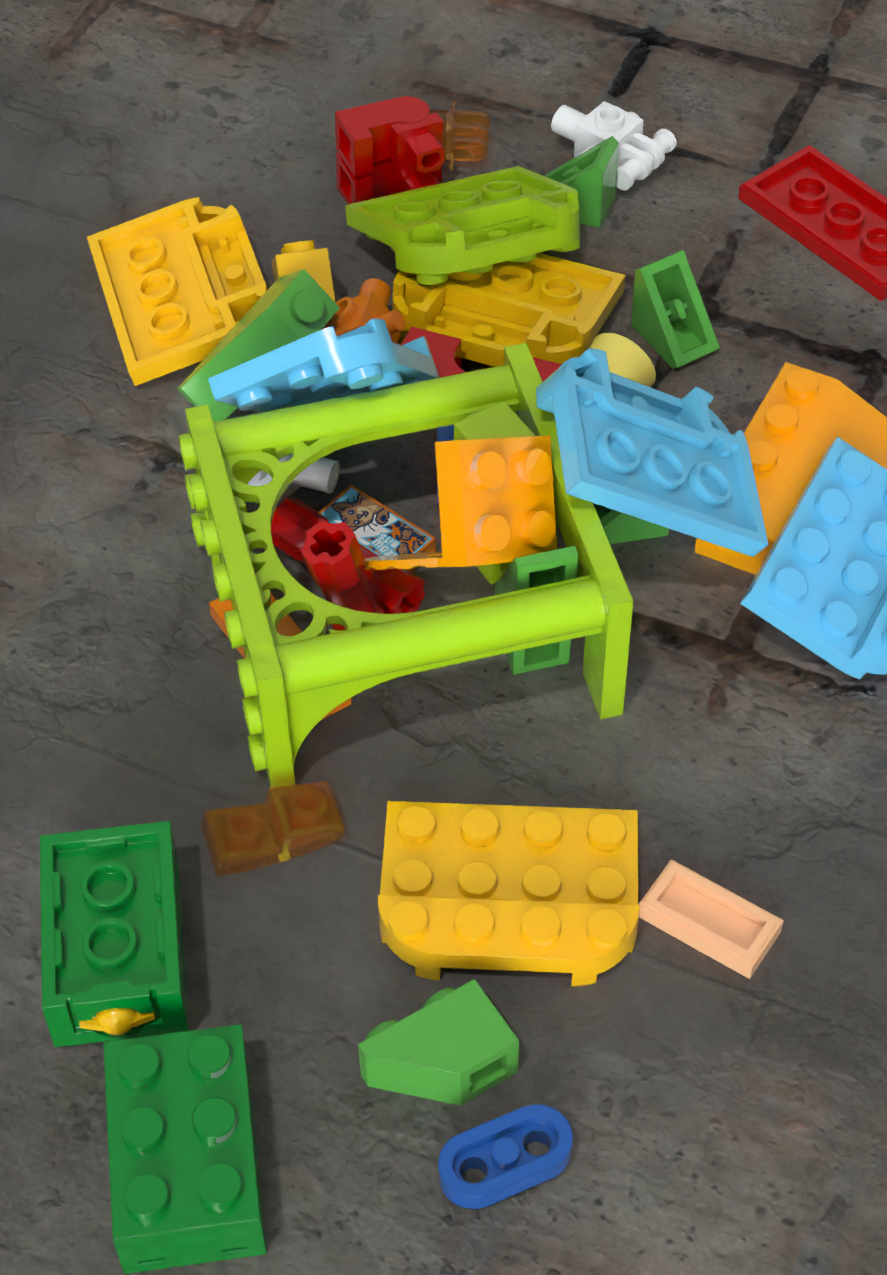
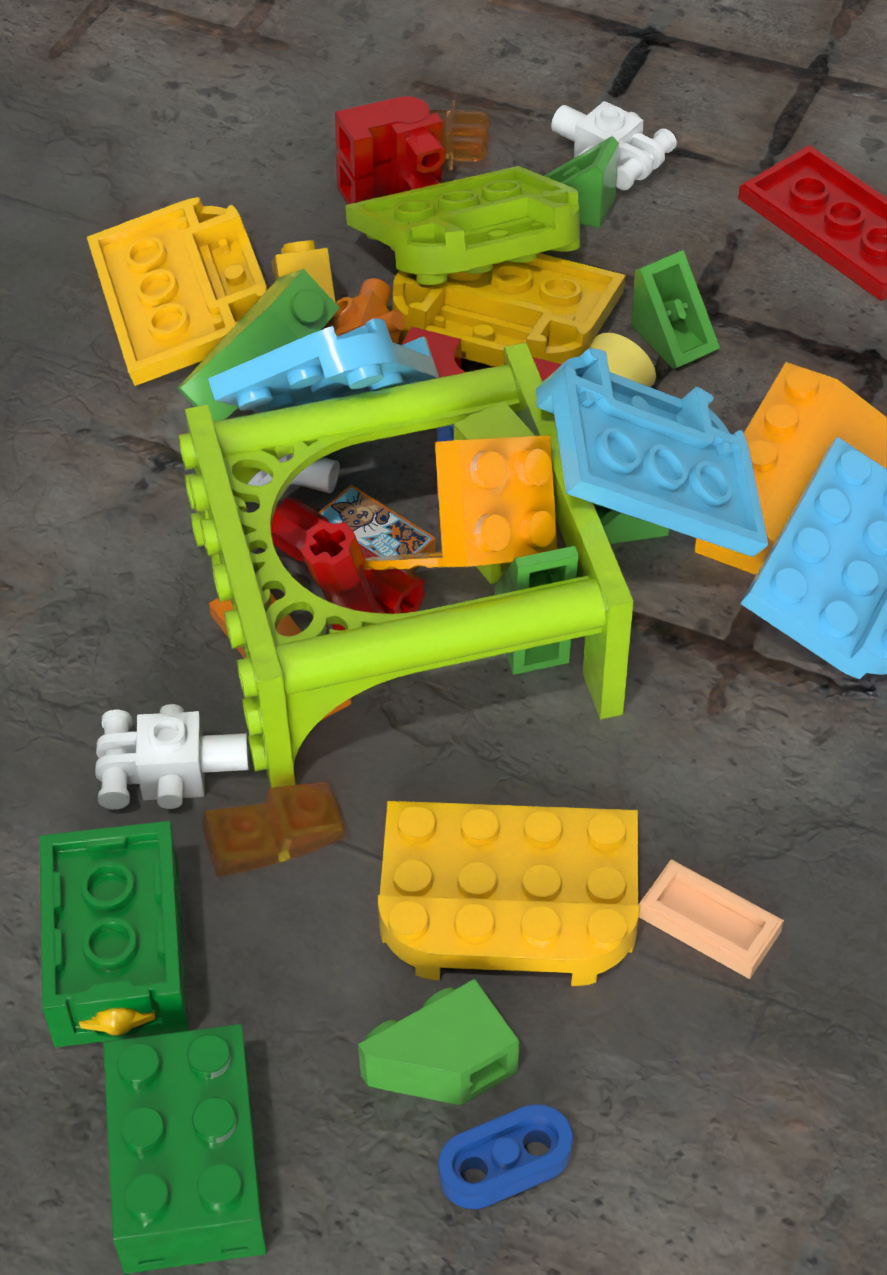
none -> white piece [95,704,250,809]

